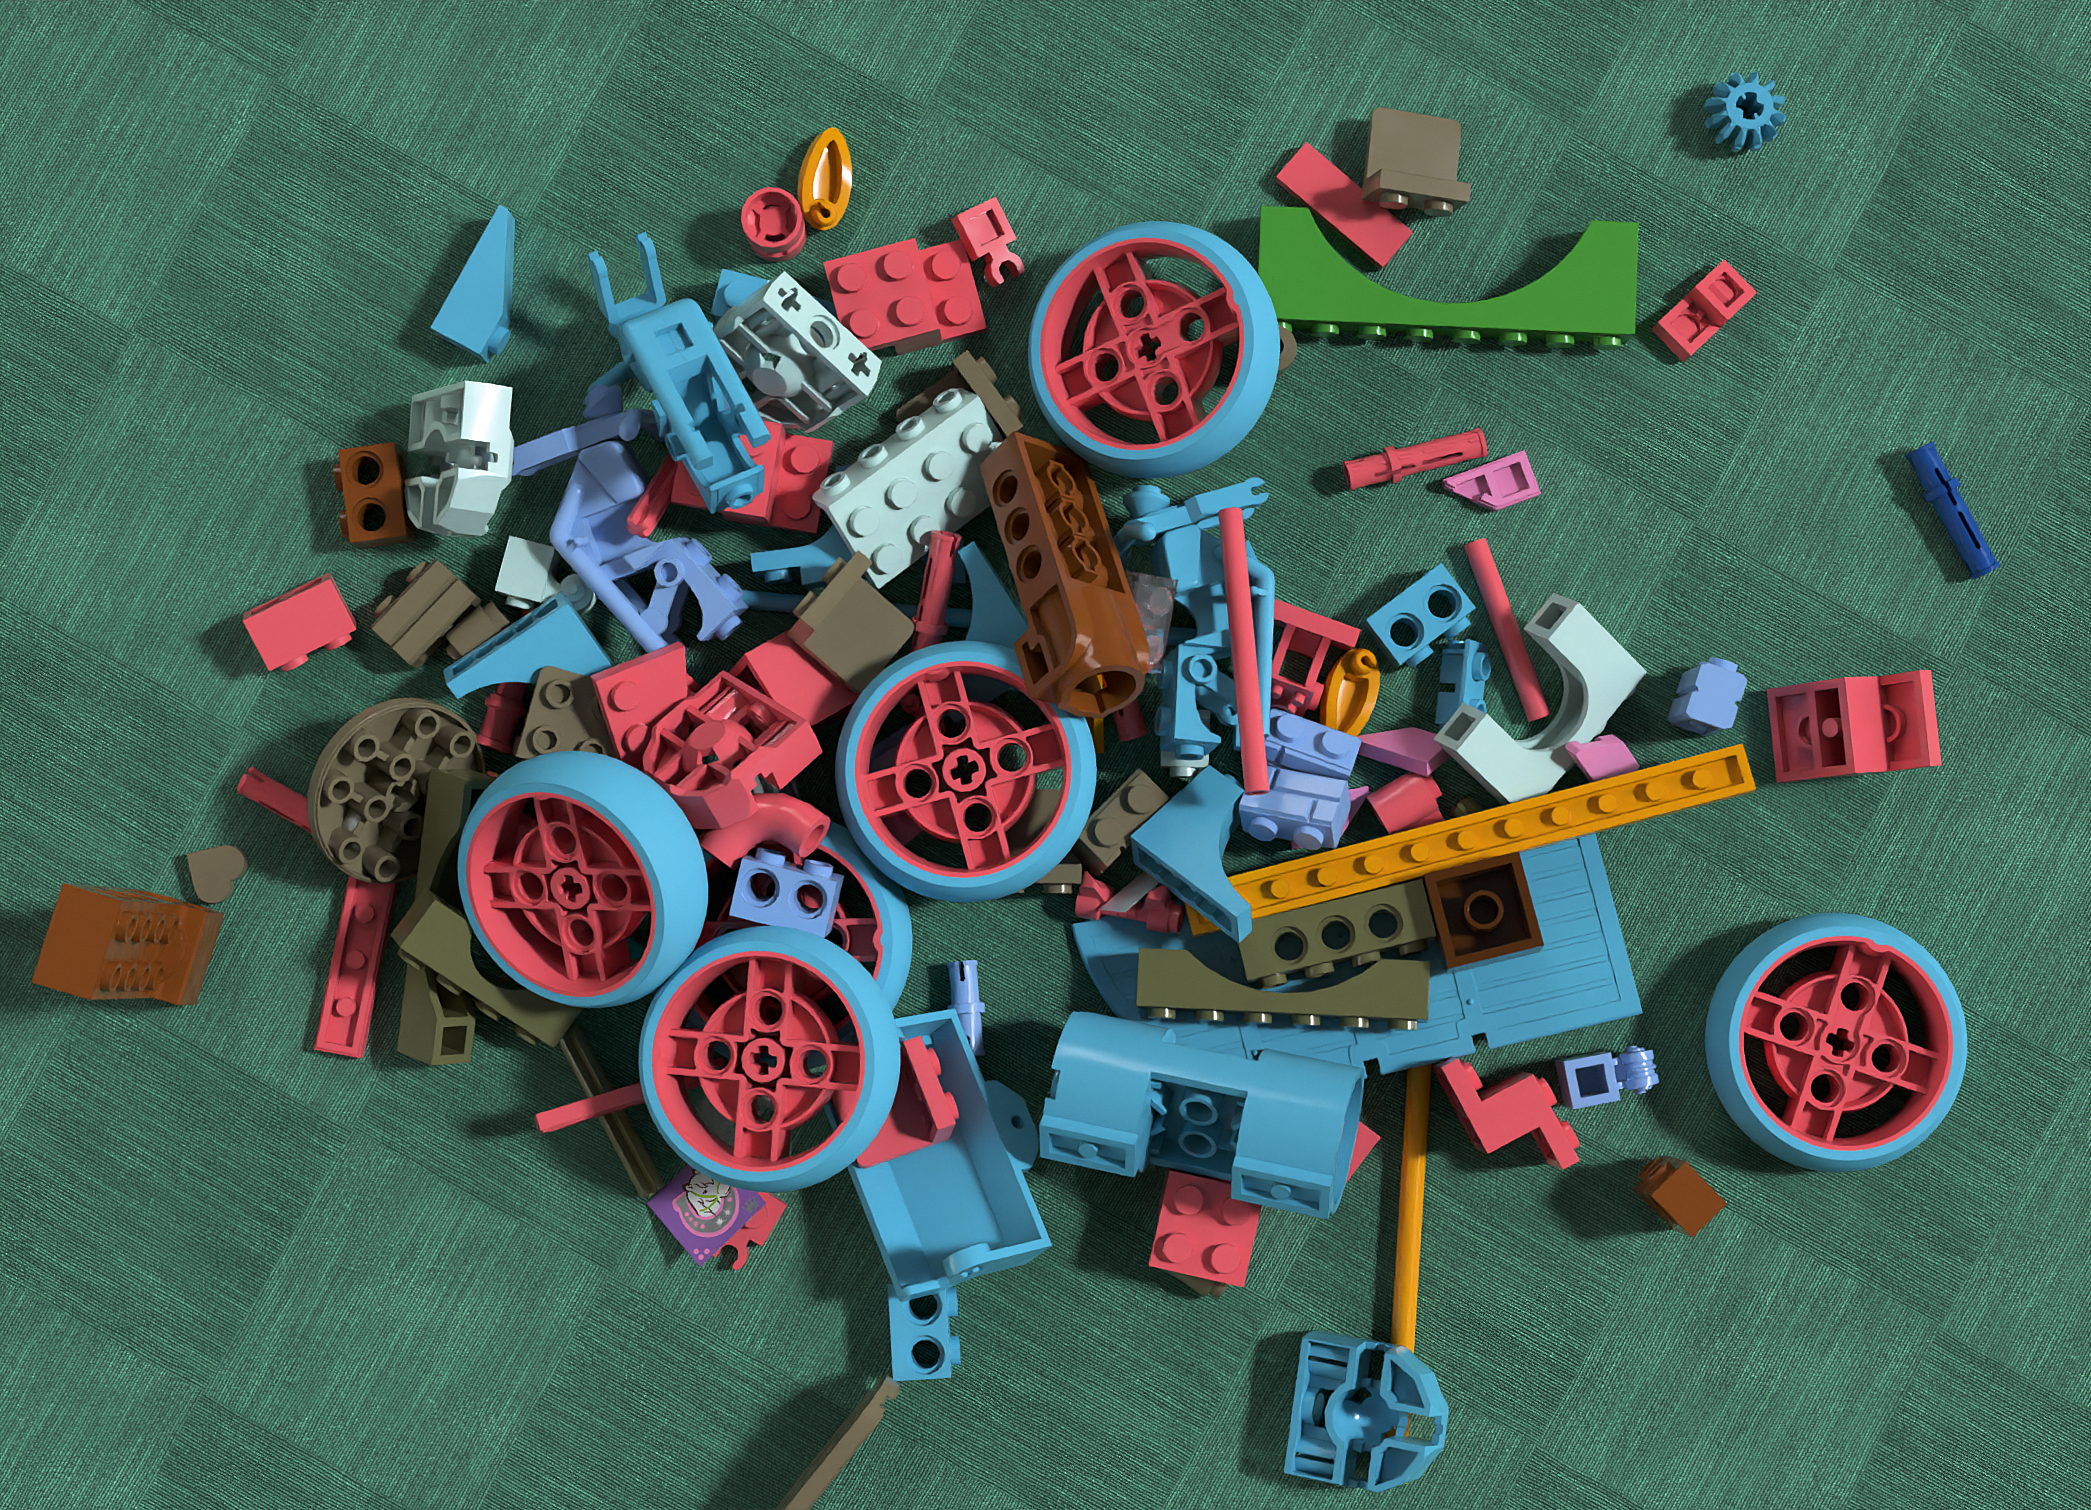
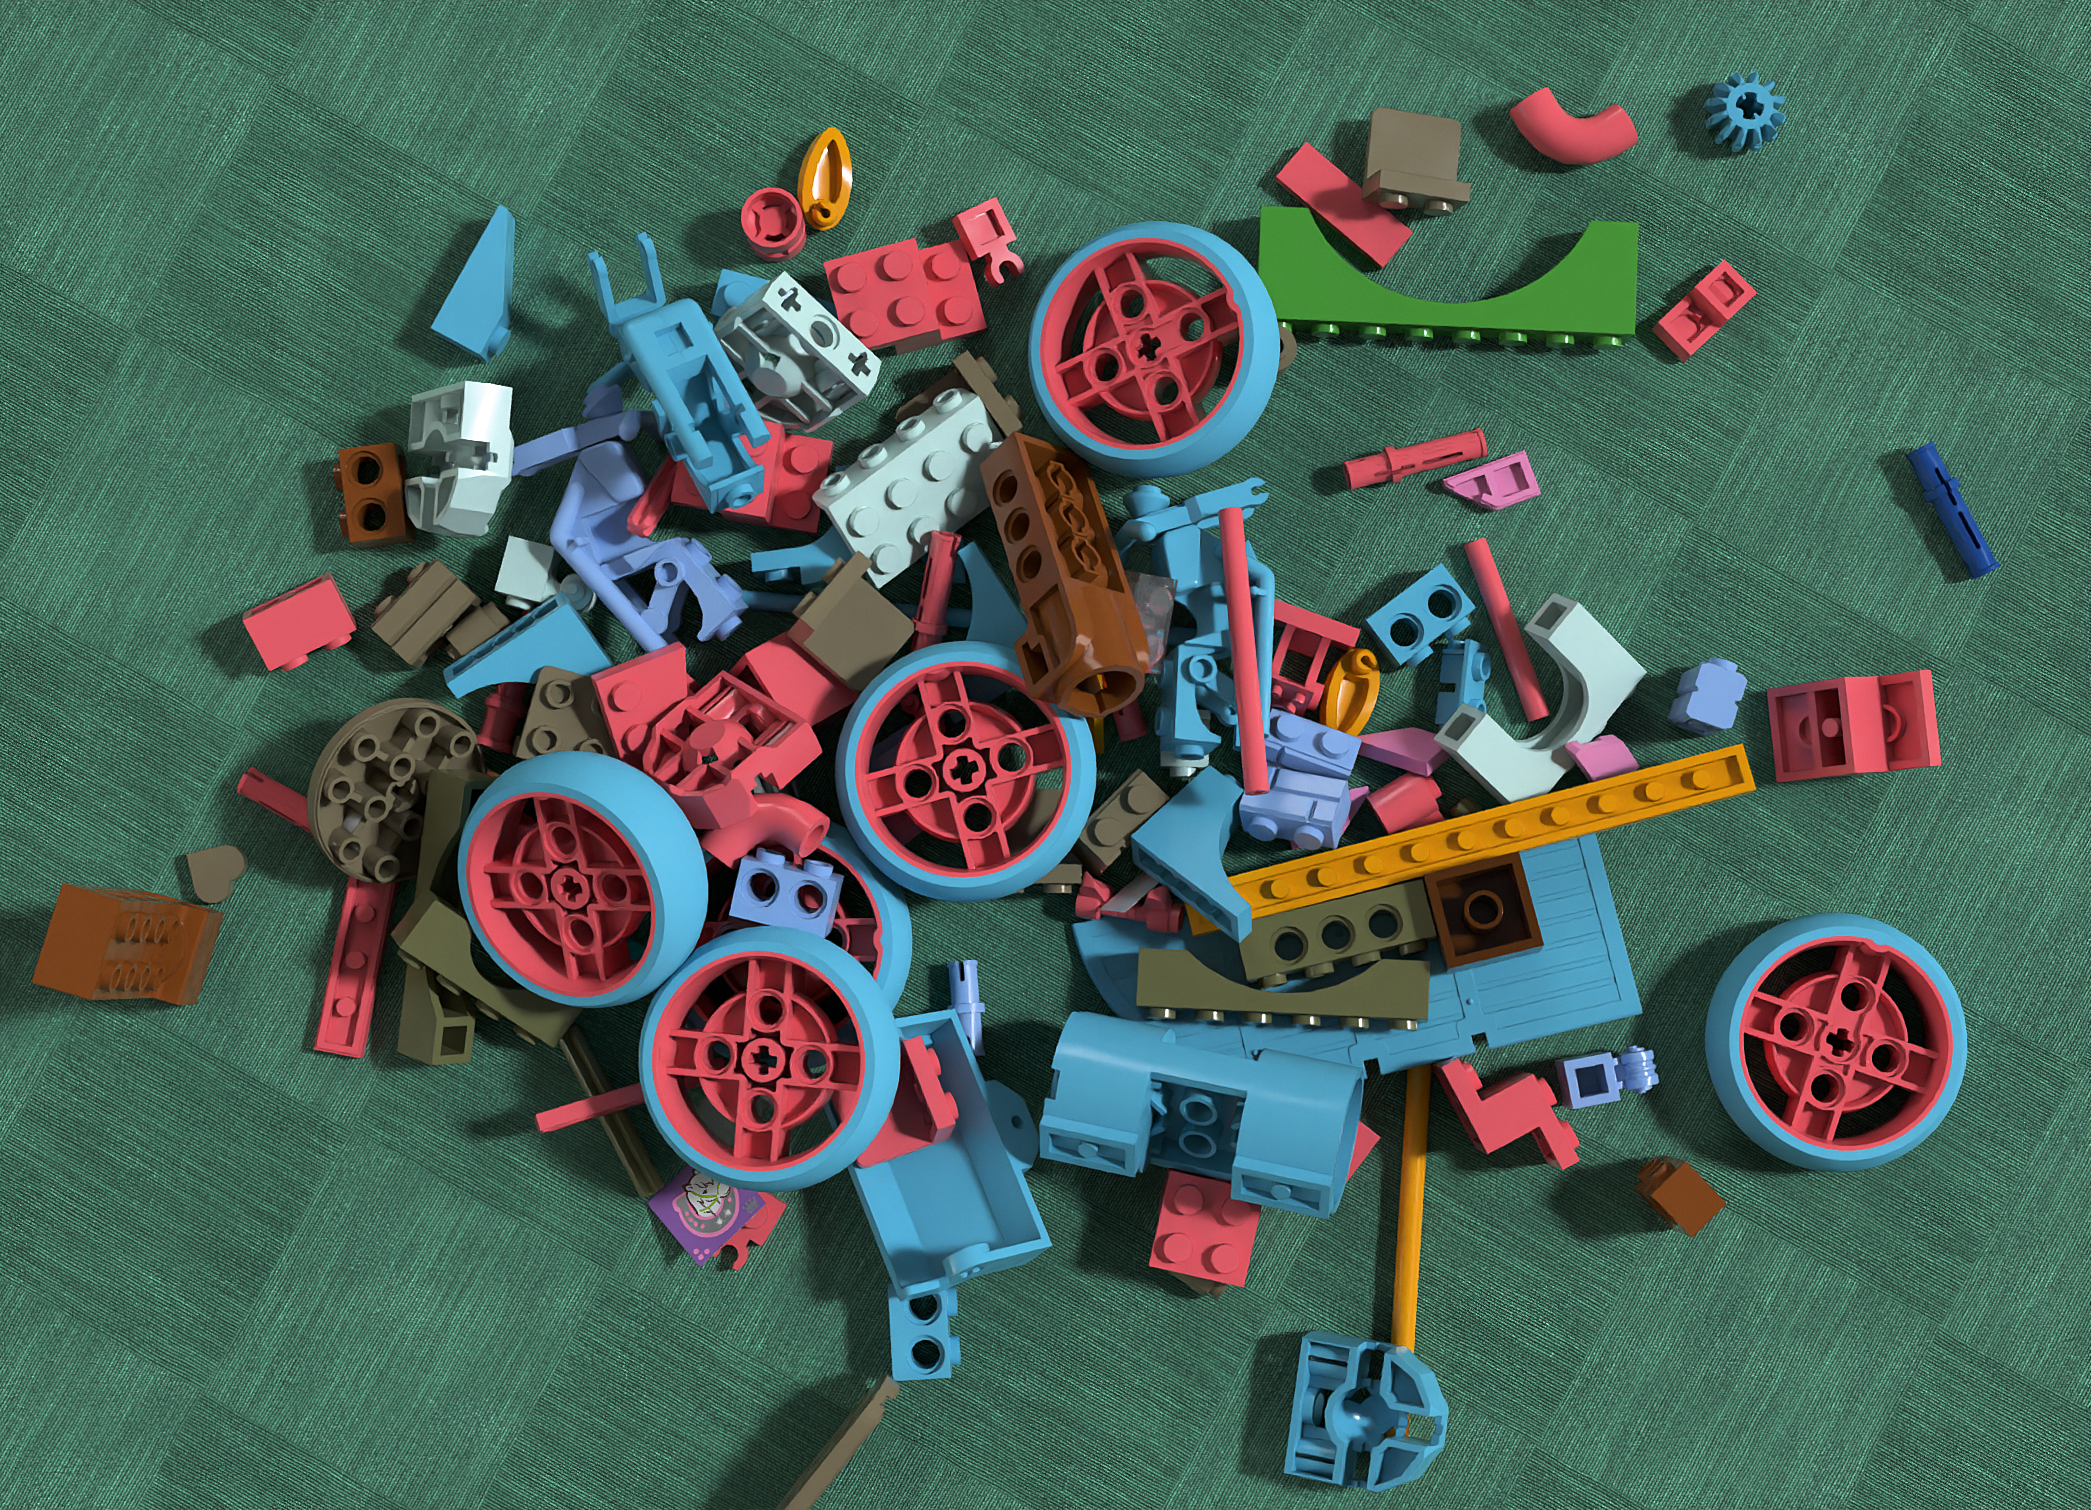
none -> coral cylinder [1509,87,1638,165]

